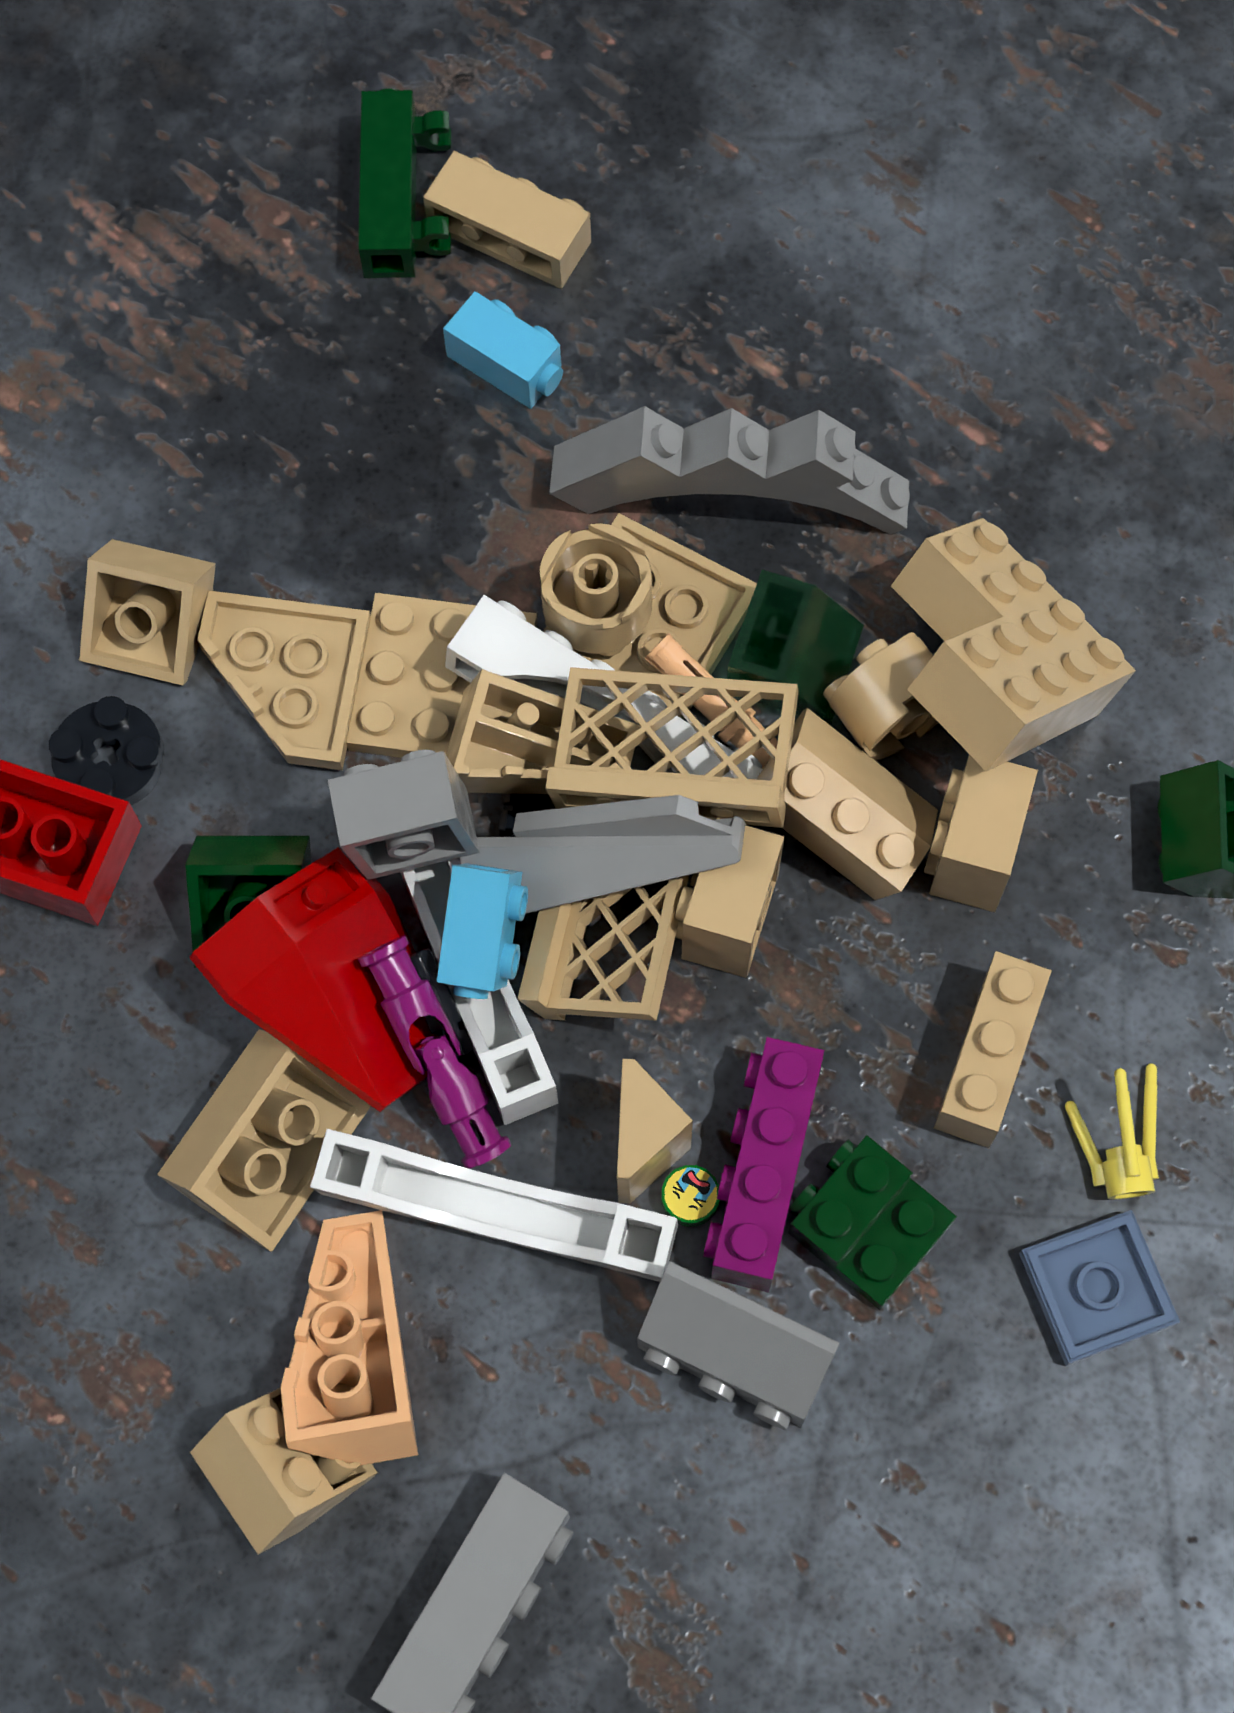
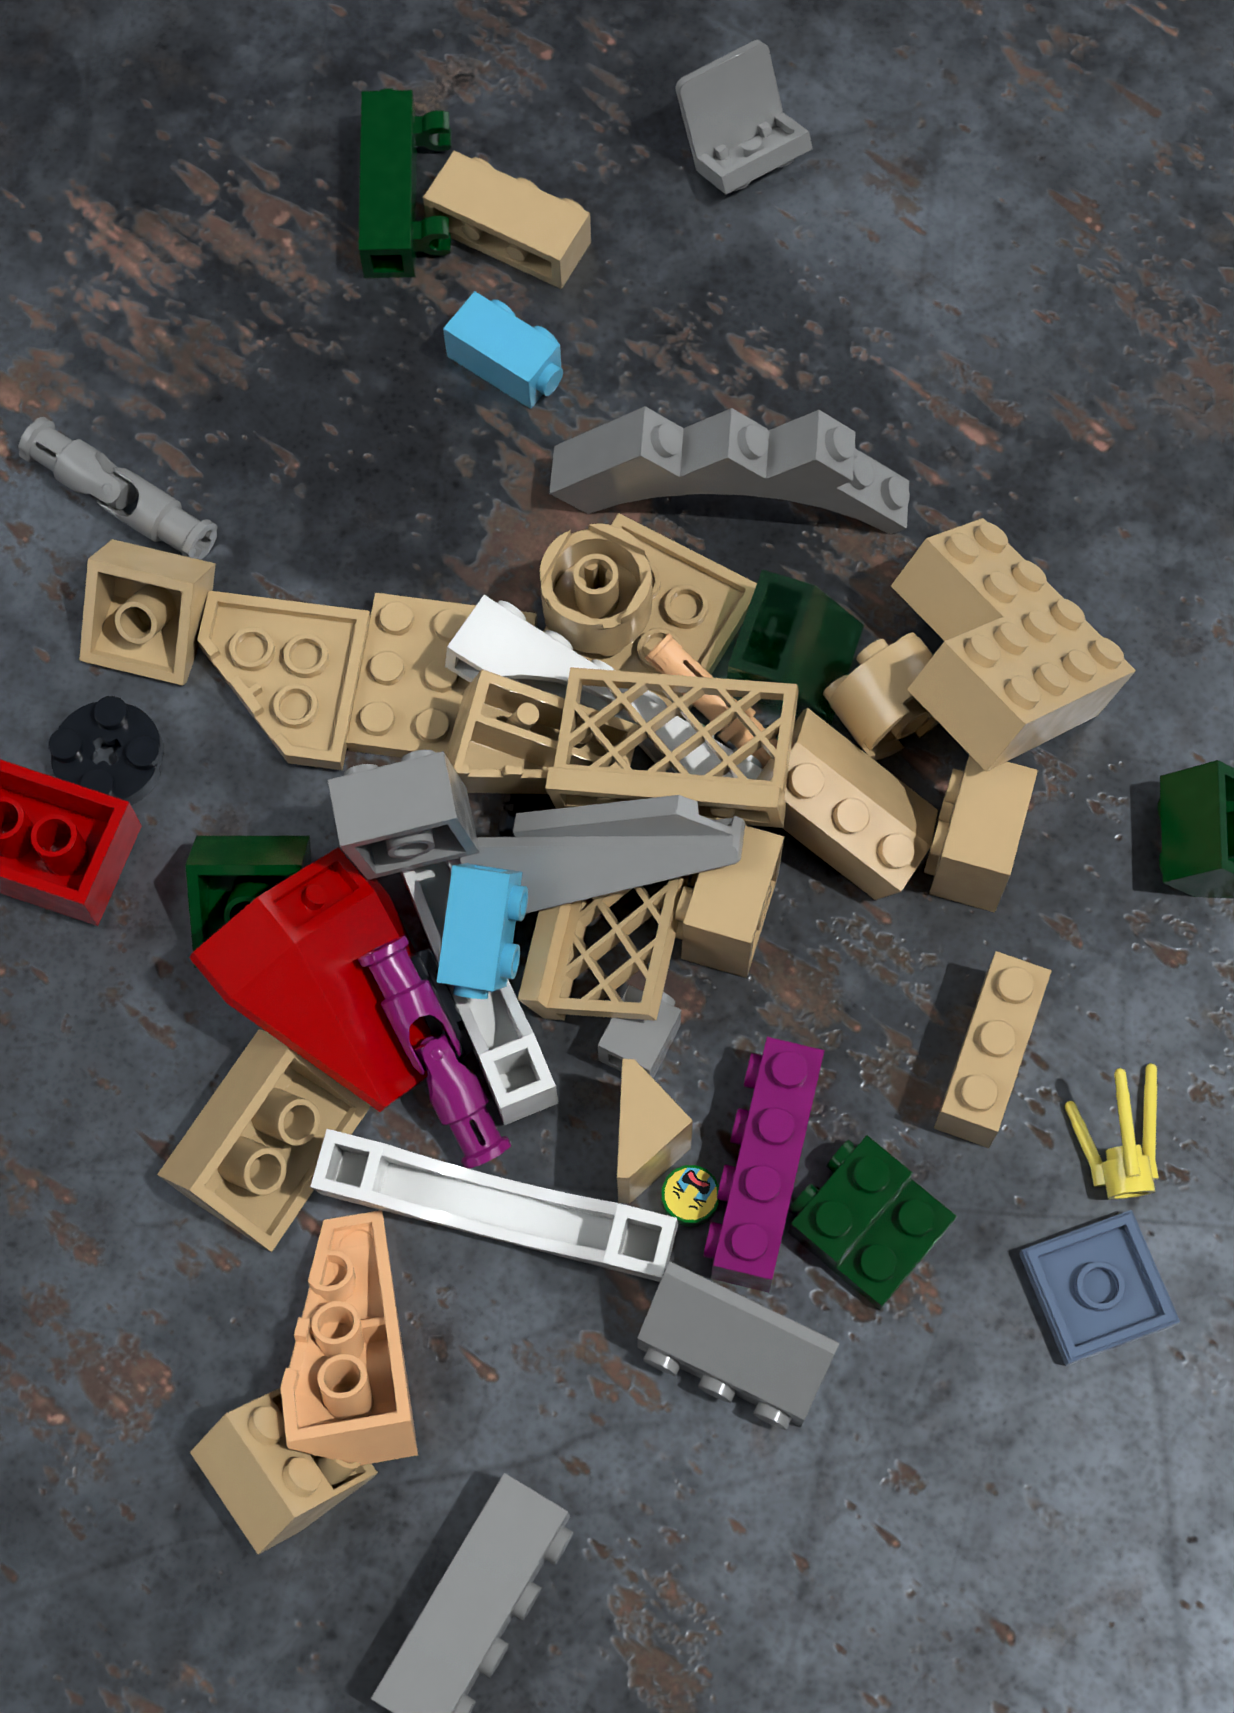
none -> light grey piece [18,417,217,560]
none -> light grey brick [597,985,681,1079]
none -> light grey bracket [675,40,813,194]

